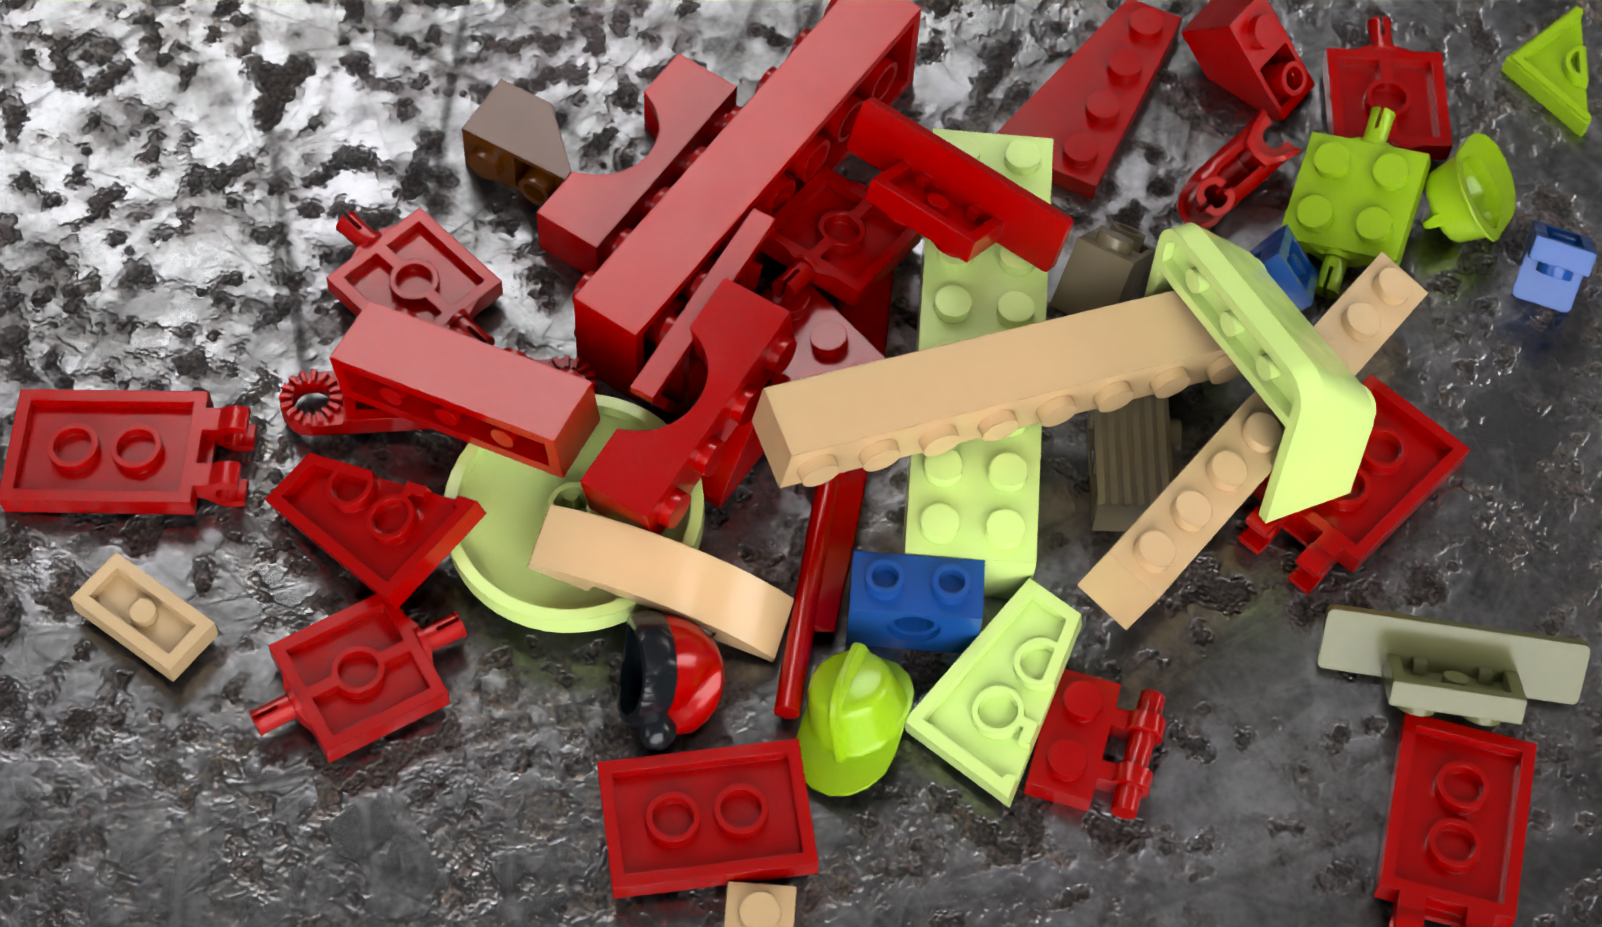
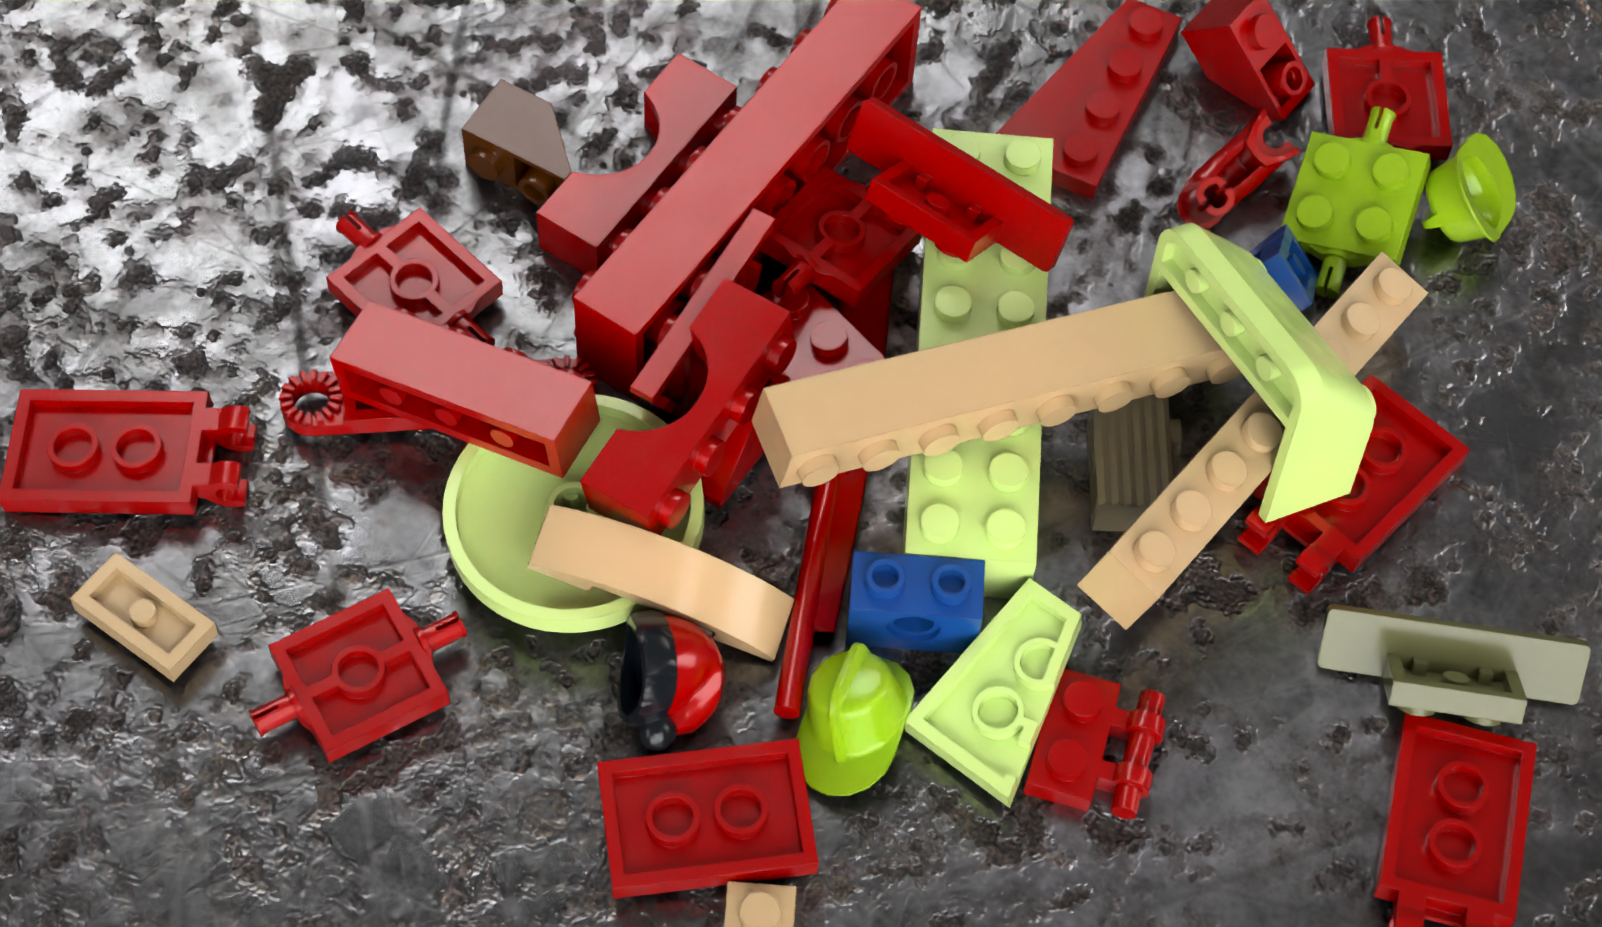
red wing [265,453,487,610] -> none
dark tan slope [1049,222,1156,315] -> none
lime tile [1501,6,1591,137] -> none
slope [1512,220,1597,312] -> none

